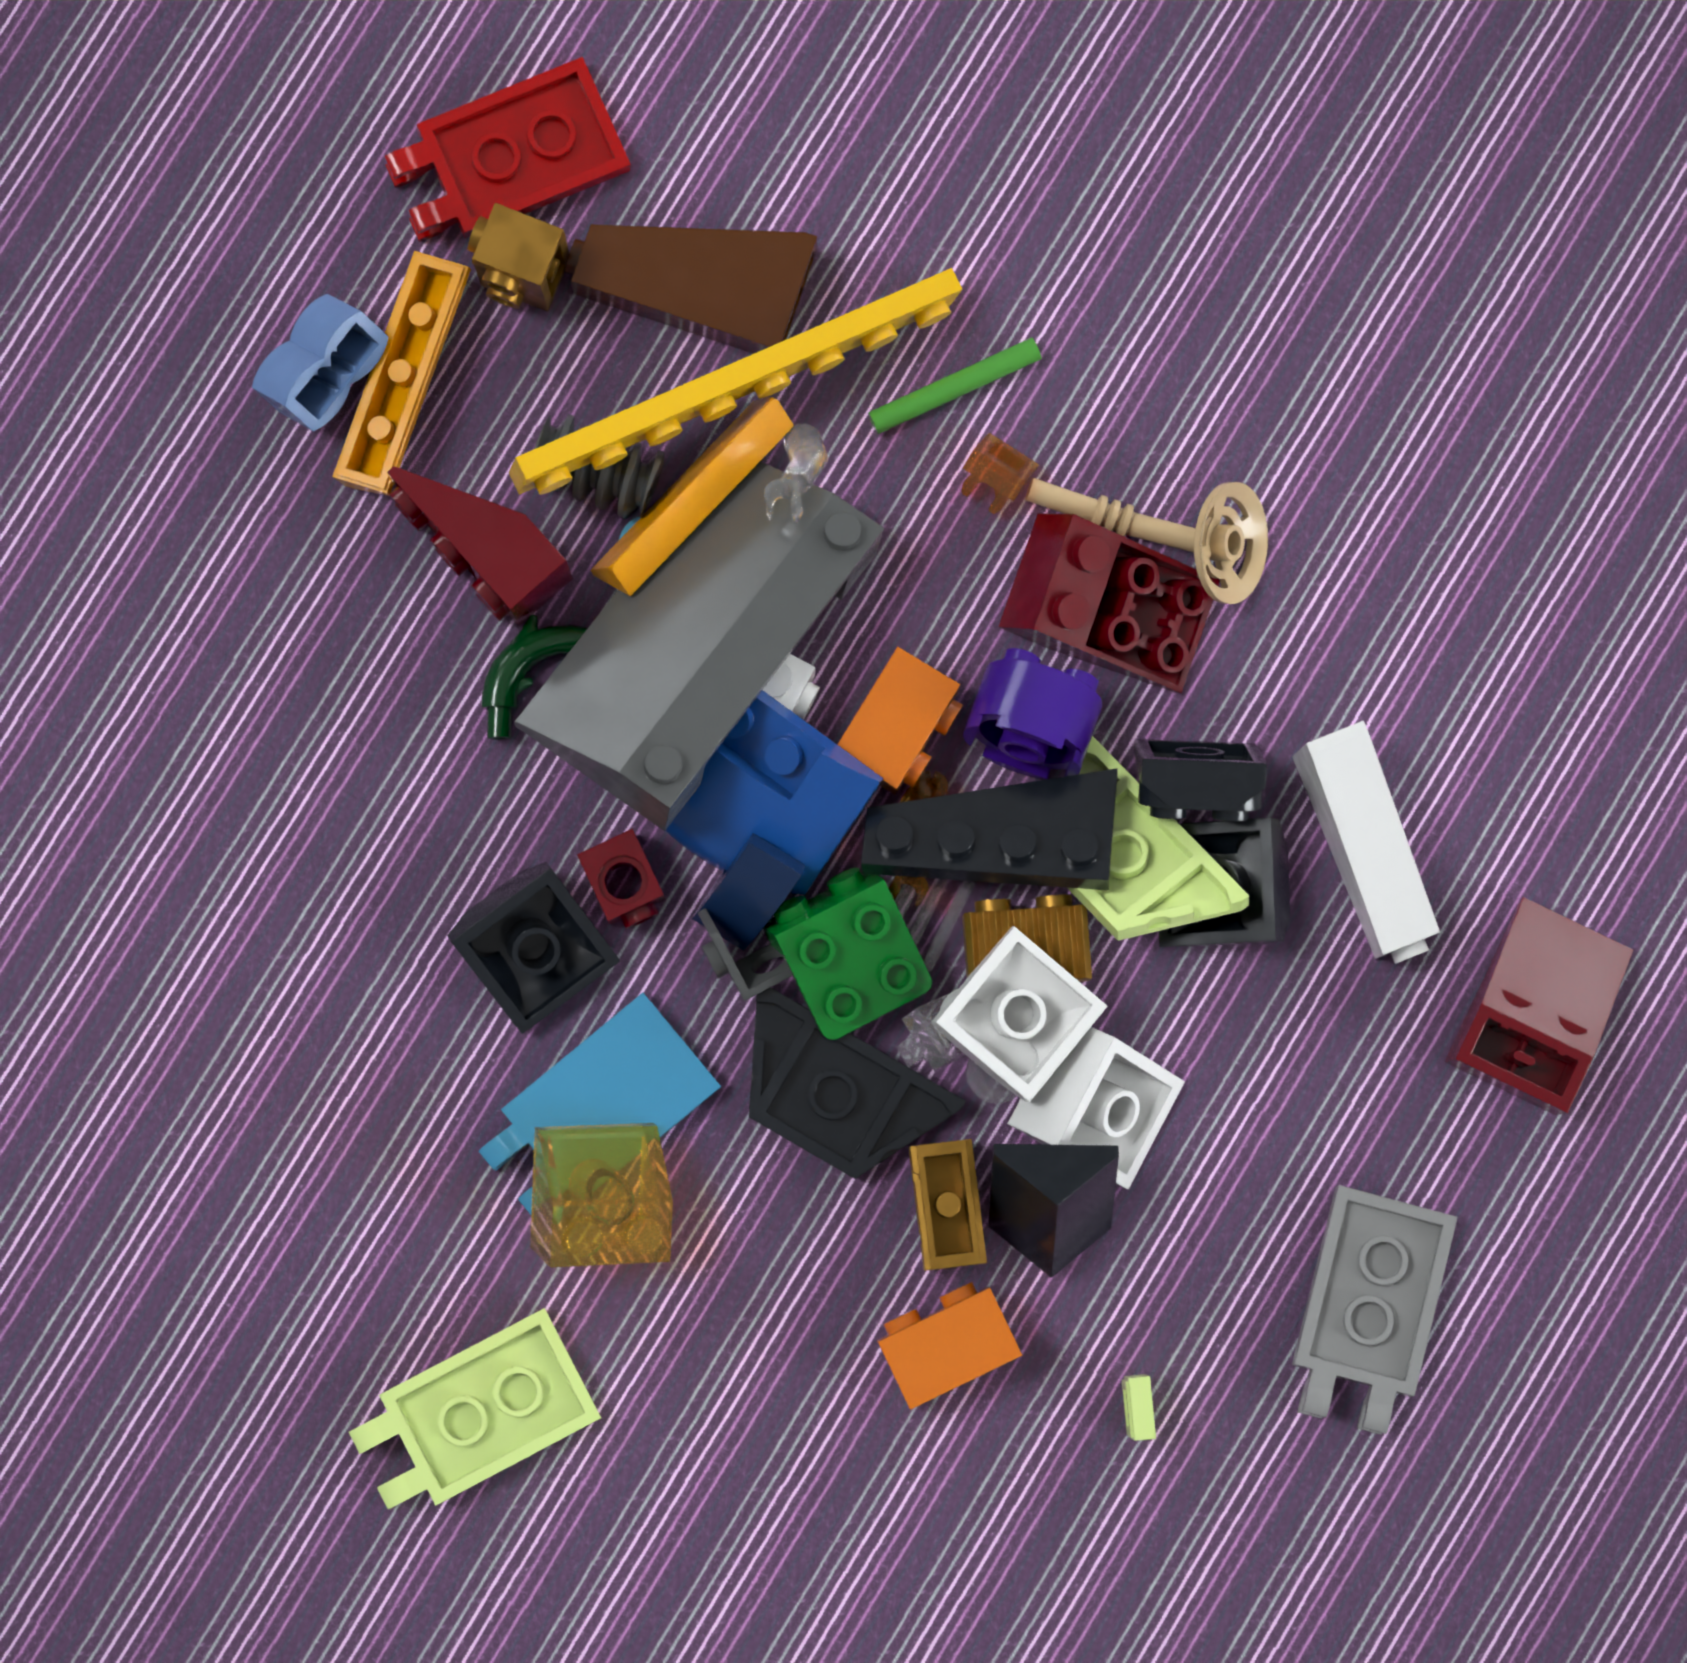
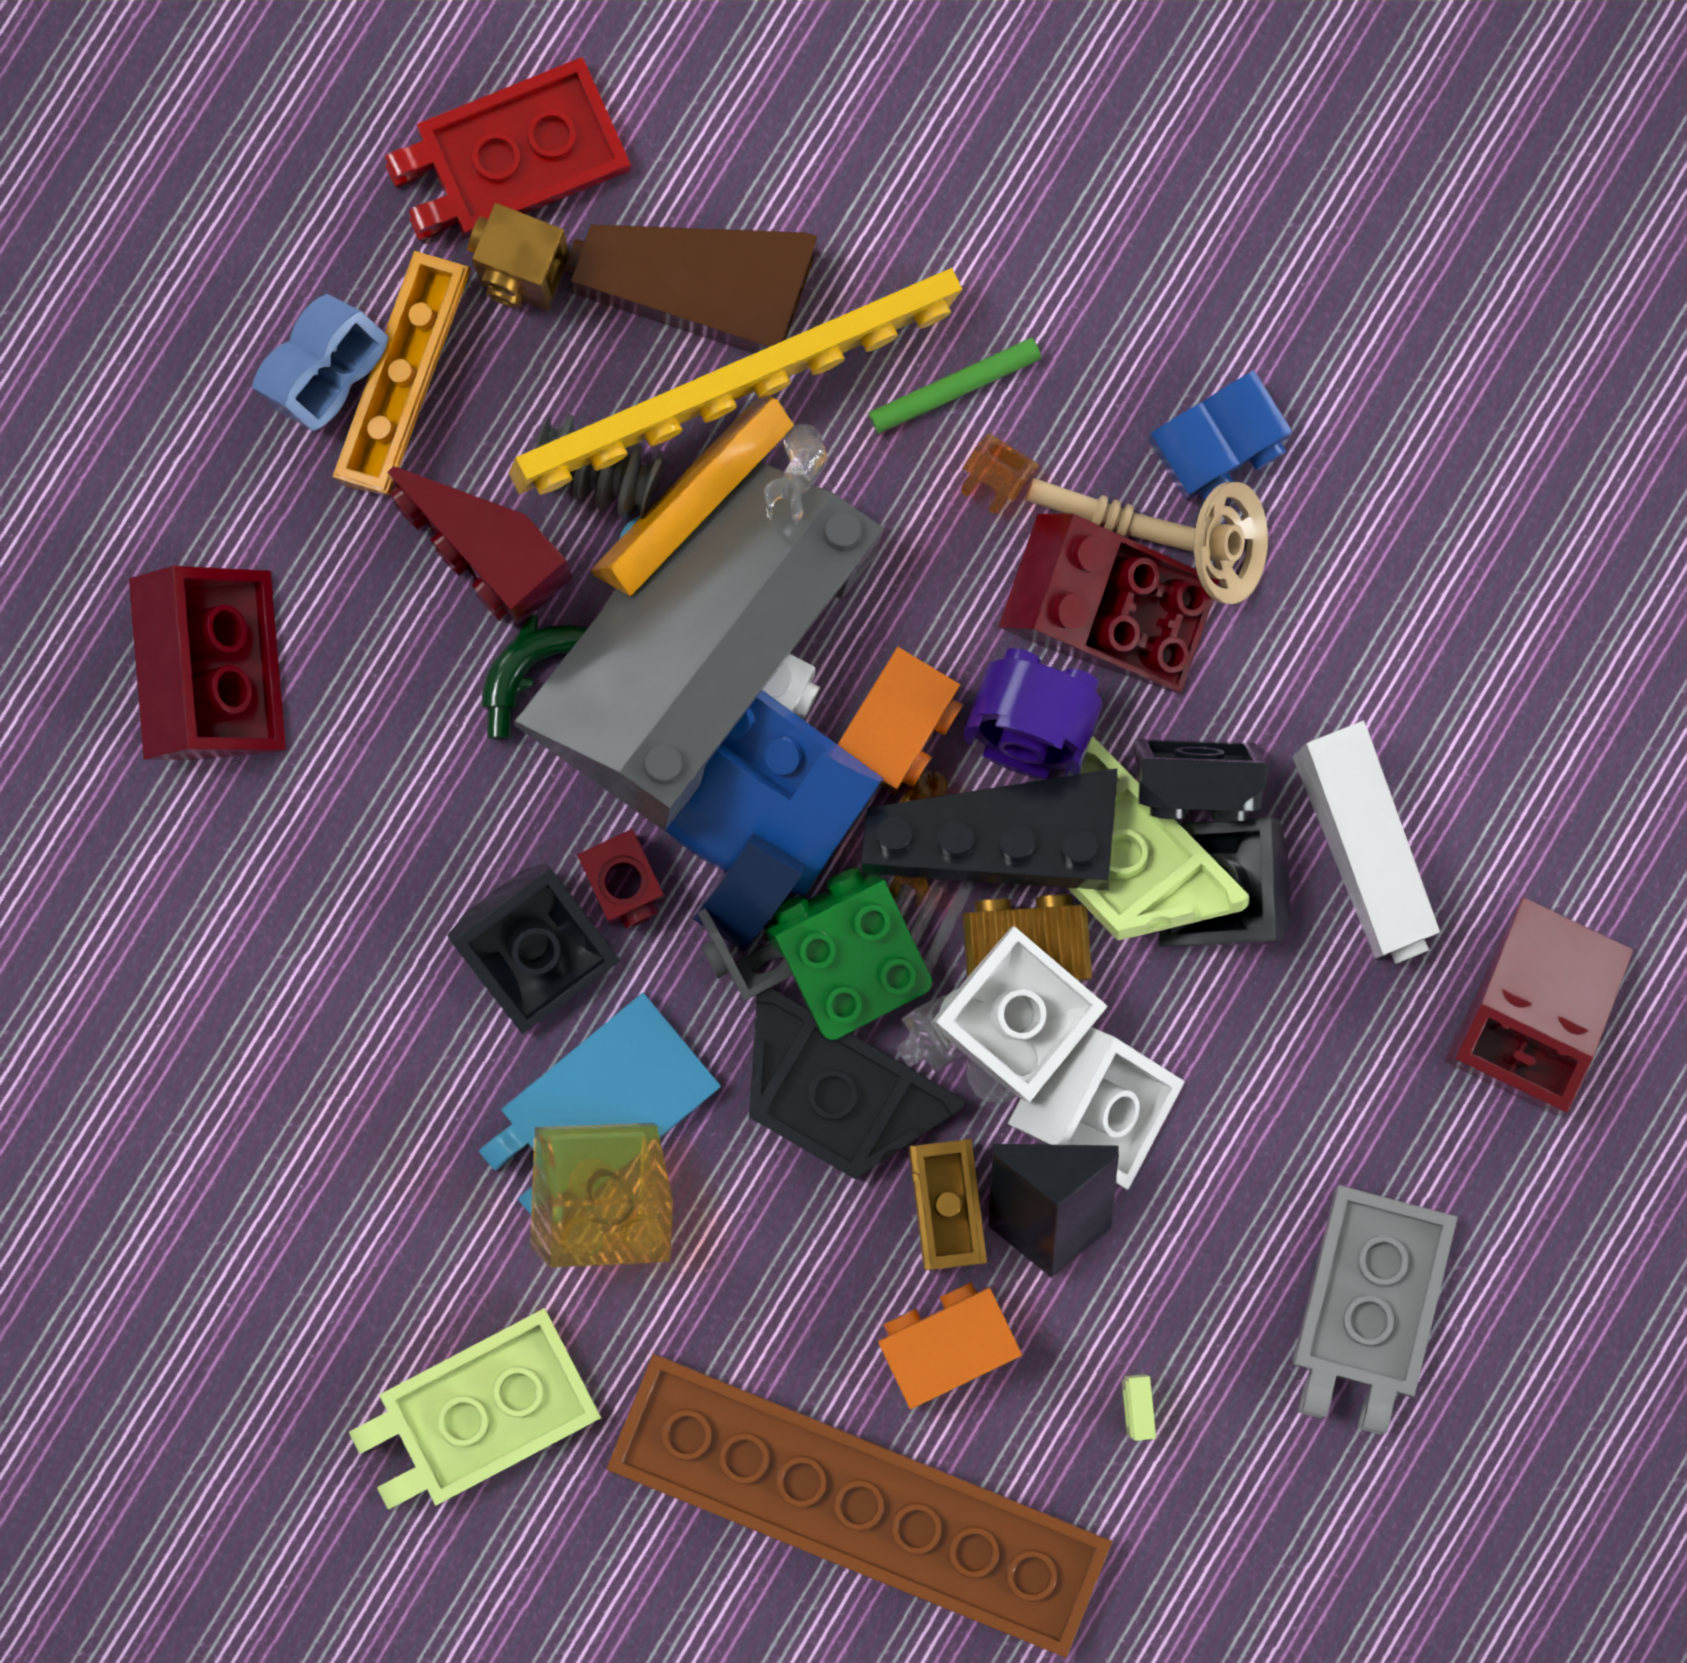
none -> dark red slope [129,566,286,760]
none -> dark orange plate [606,1353,1113,1658]
none -> blue brick [1148,370,1292,502]

